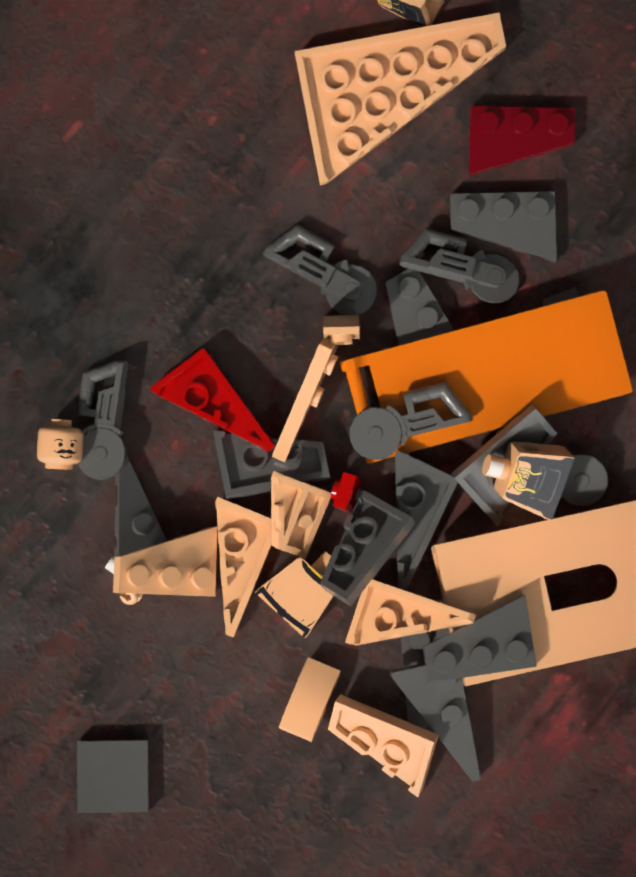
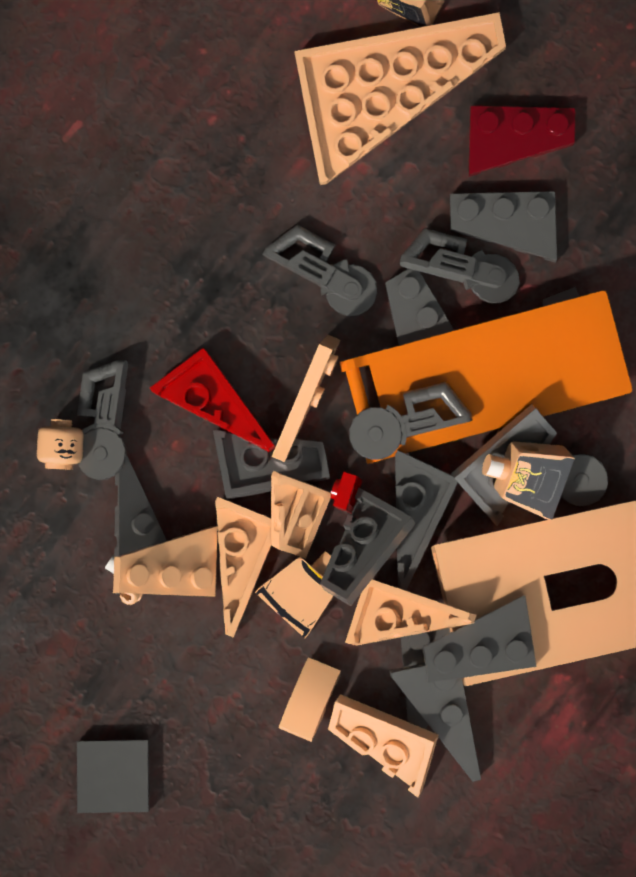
light nougat slope [323,315,360,345] -> none

